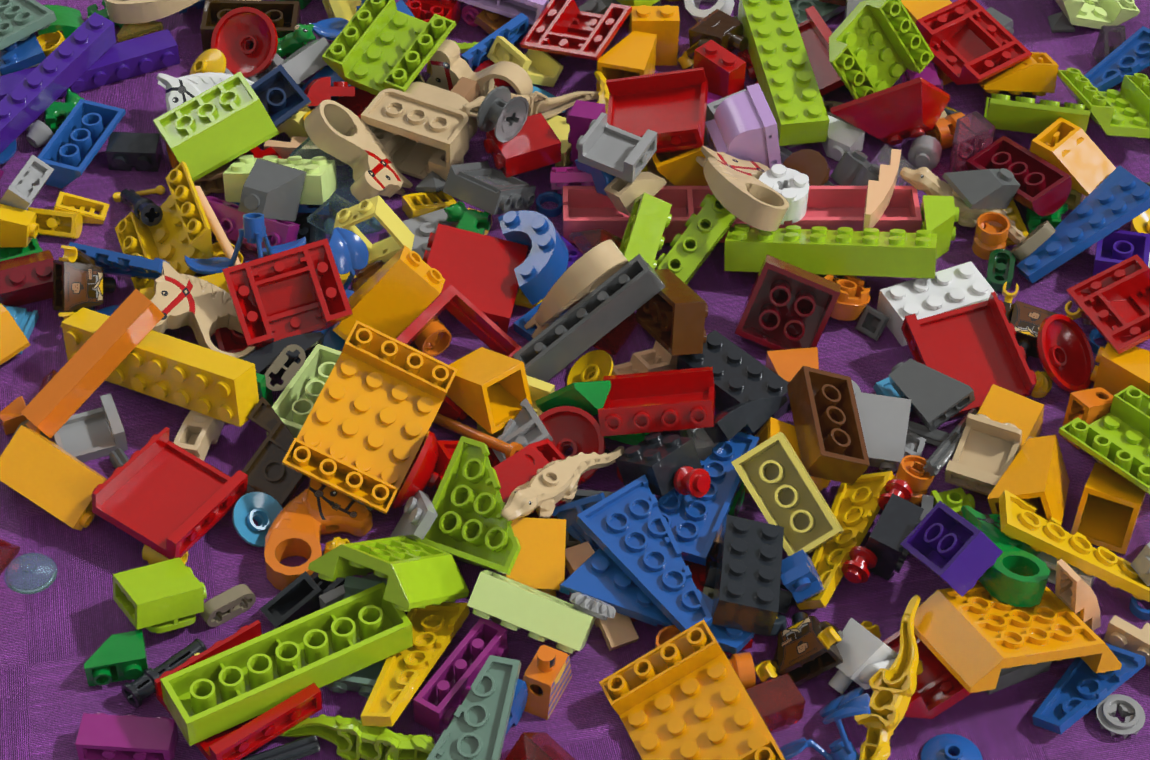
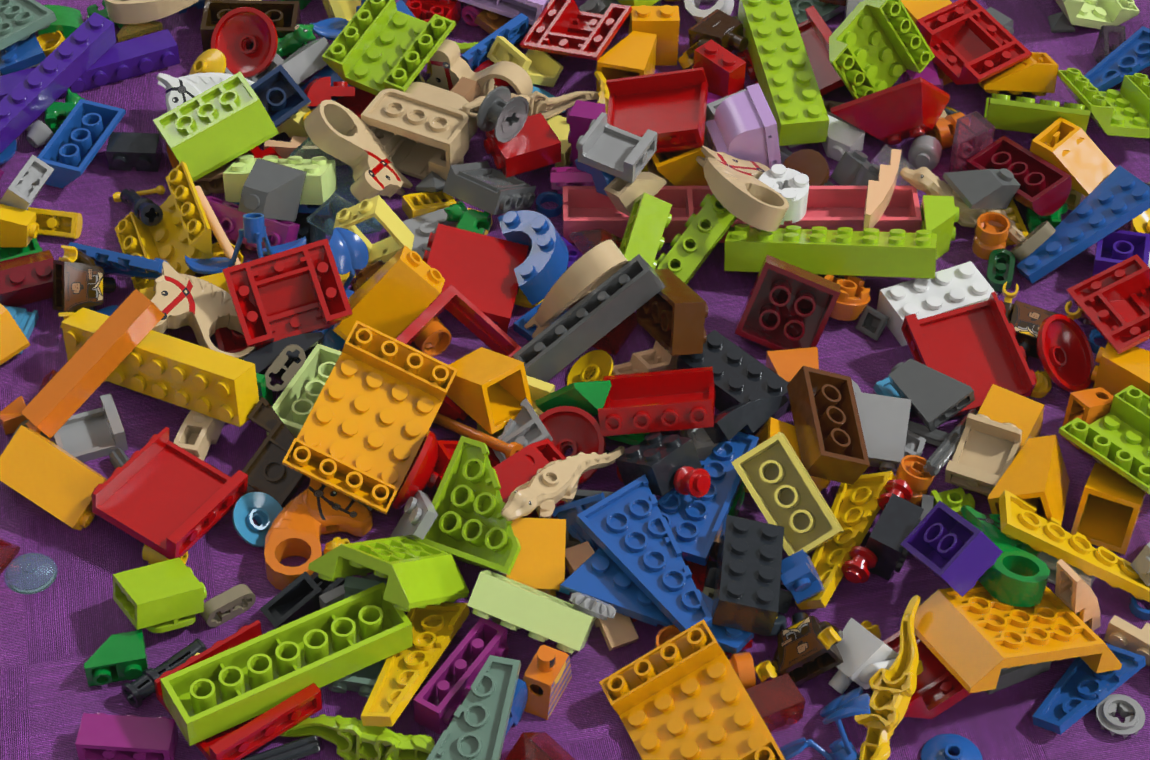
yellow slope [54,191,110,224] -> none

